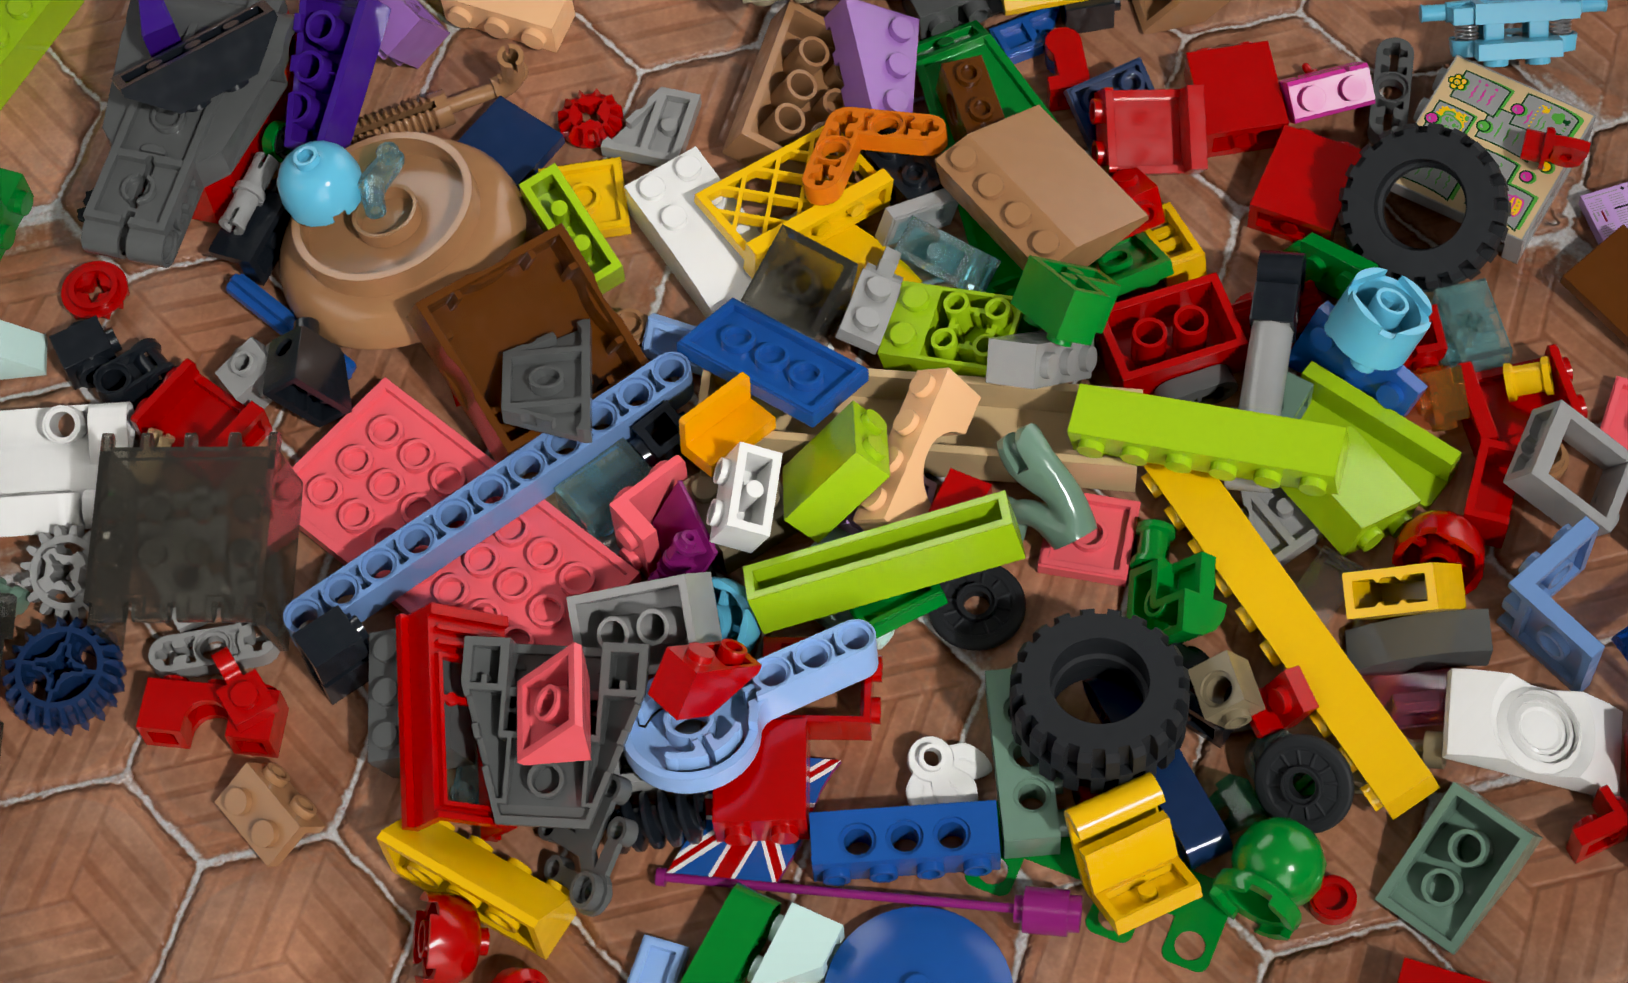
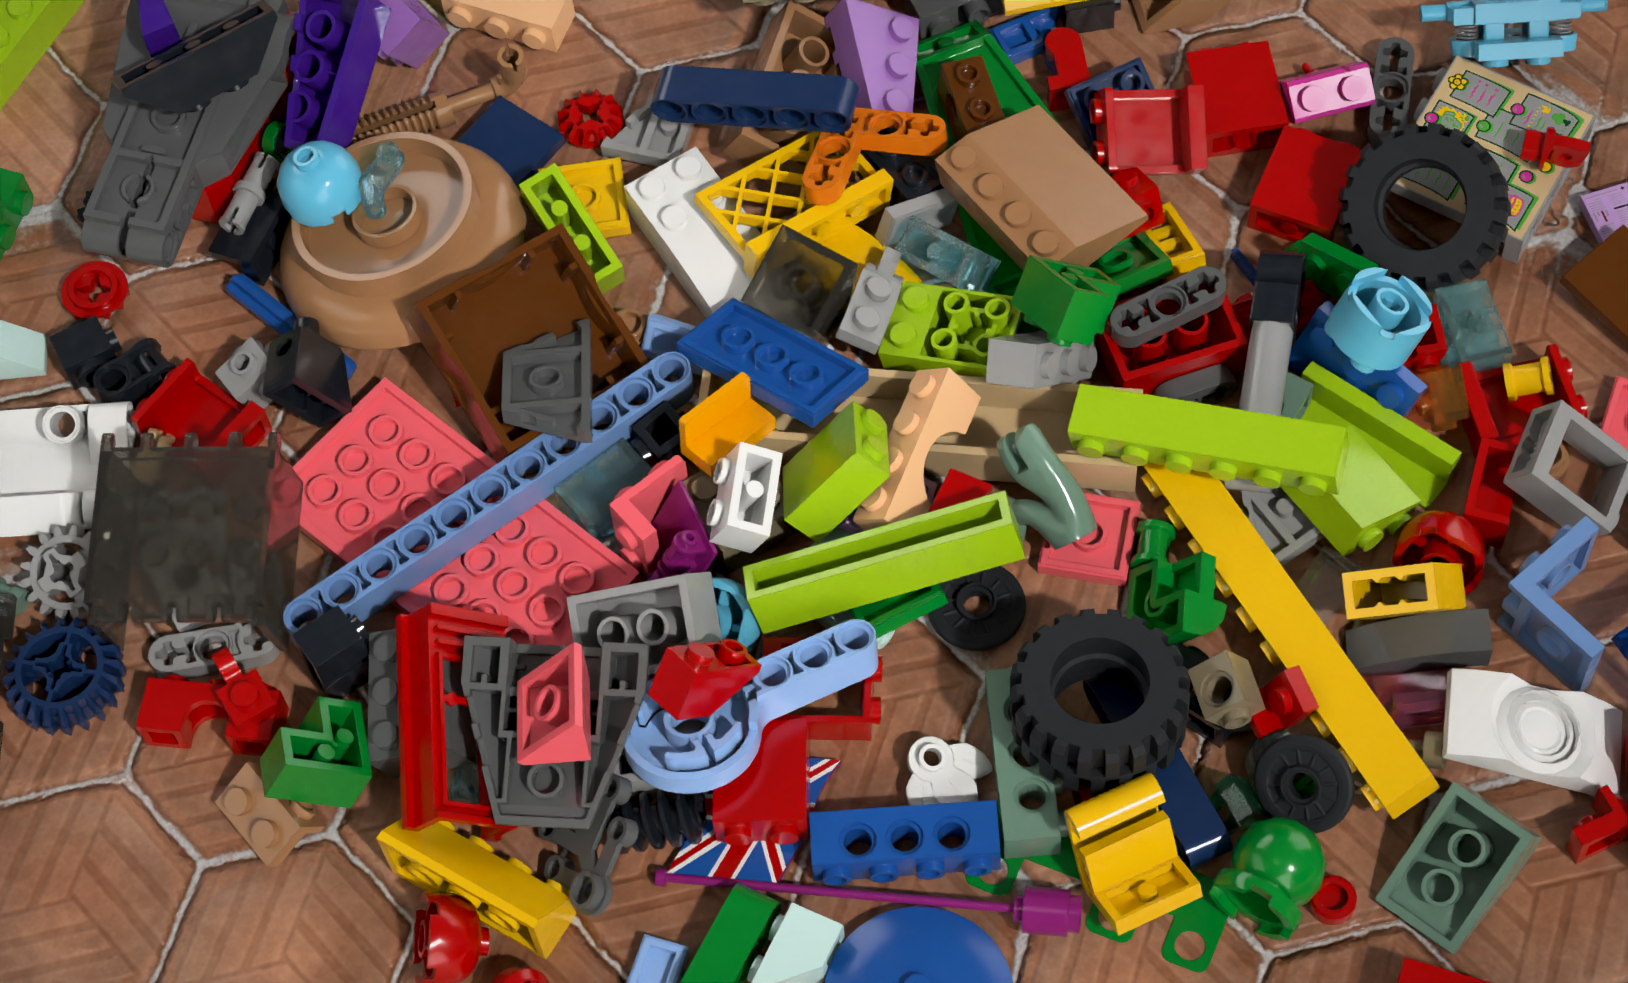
none -> green brick [259,696,372,808]
none -> dark blue beam [651,65,859,133]
none -> dark grey beam [1109,266,1227,348]
none -> blue leg [1230,248,1257,286]

